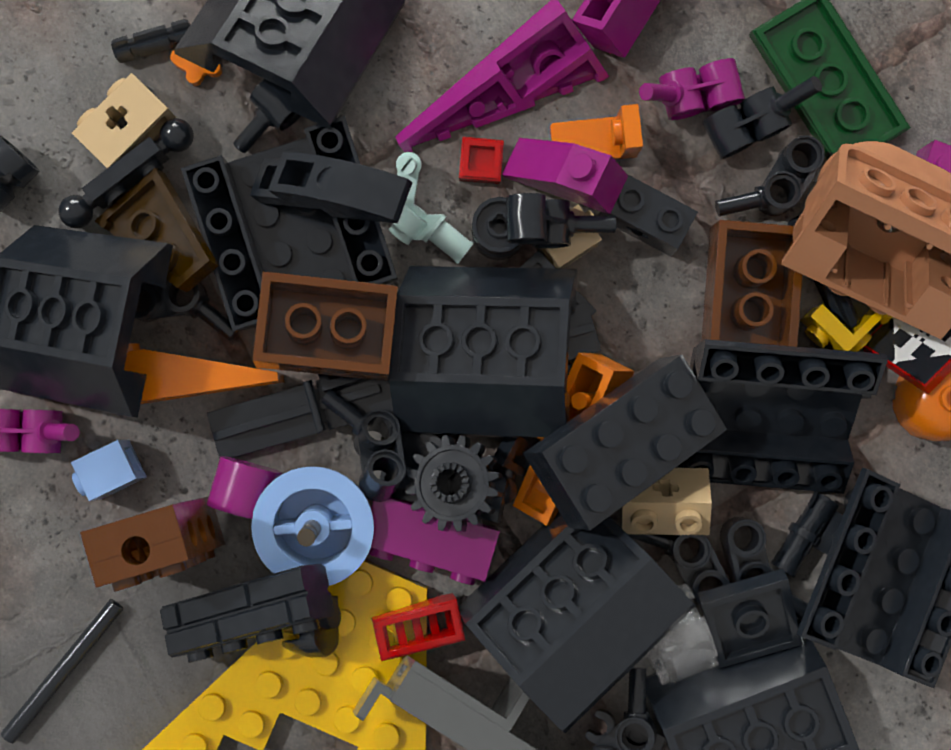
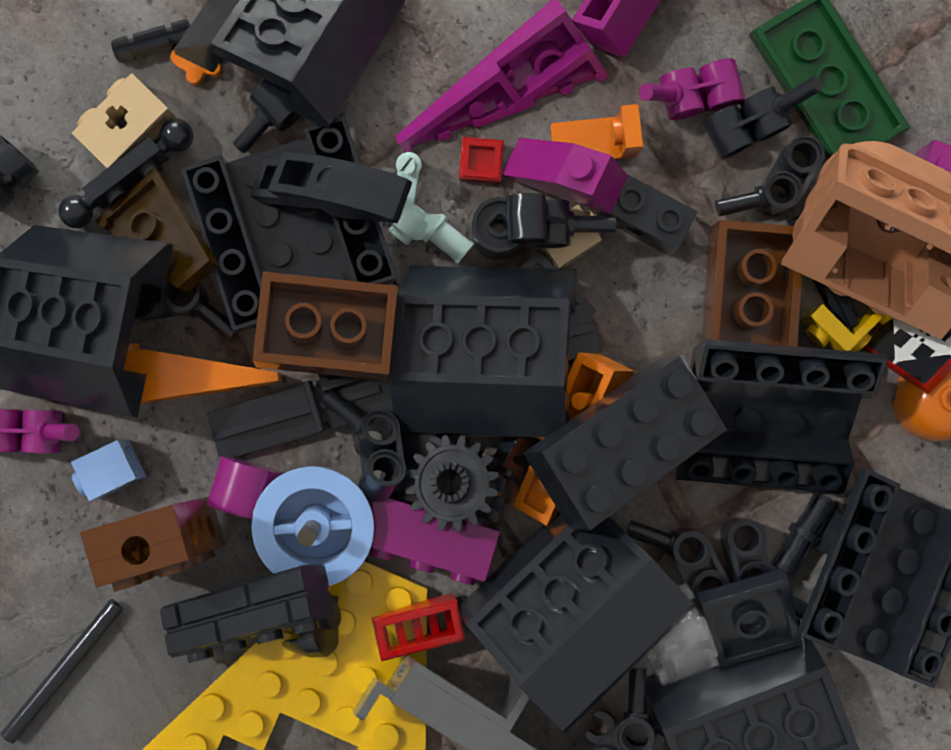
tan brick [622,468,712,535] -> none

